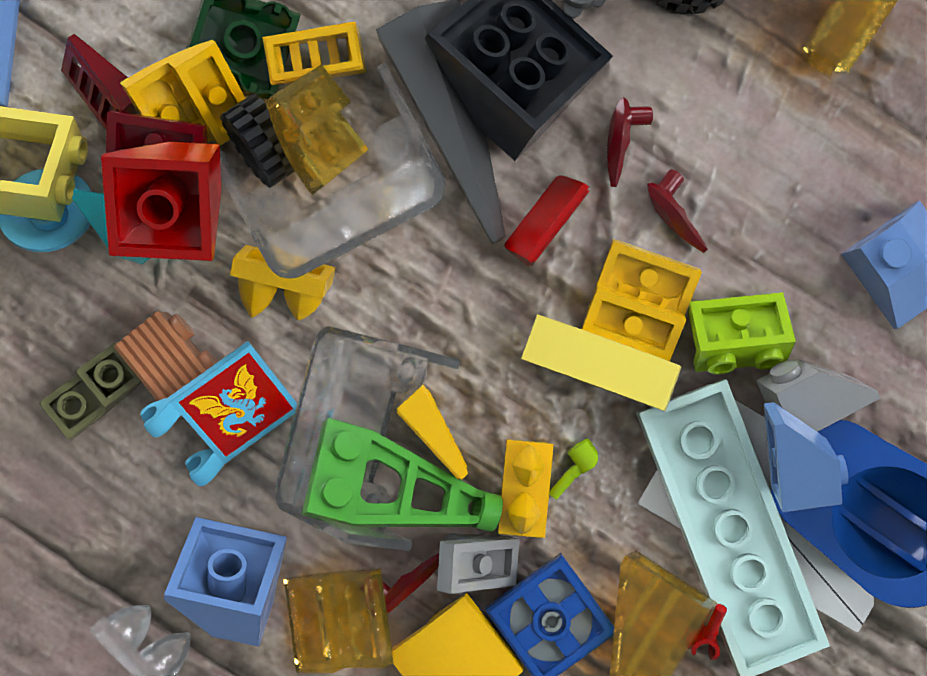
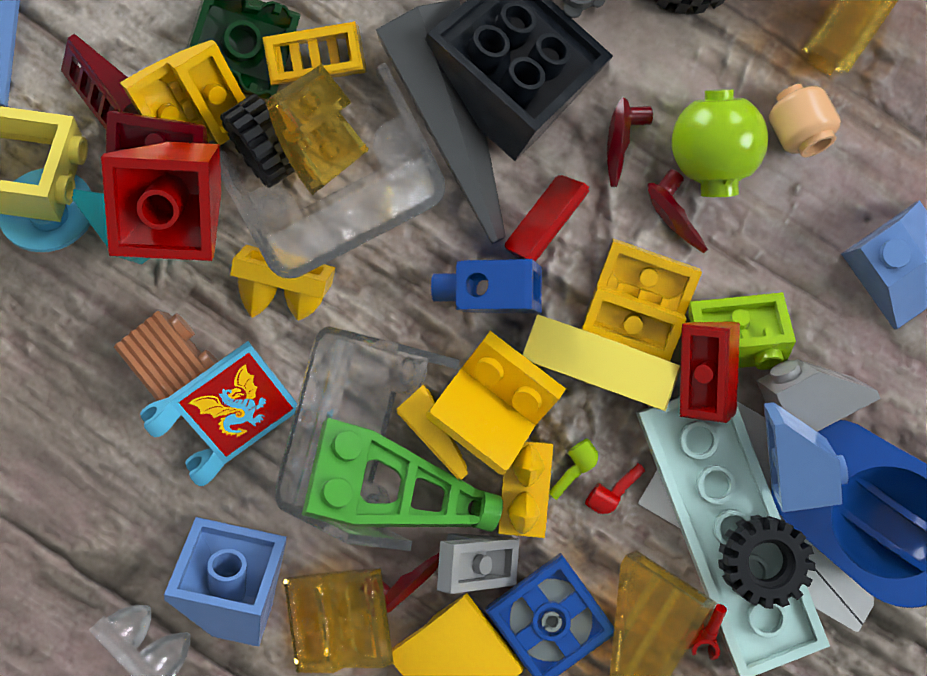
olive slope [39,343,142,441] -> none
none -> yellow bracket [426,331,566,475]
none -> blue torso [431,259,542,314]
none -> red hand [585,463,646,514]
none -> lime brick [671,89,768,197]
none -> red slope [680,321,740,423]
none -> black tyre [718,515,815,609]
none -> light nougat head [769,84,841,157]

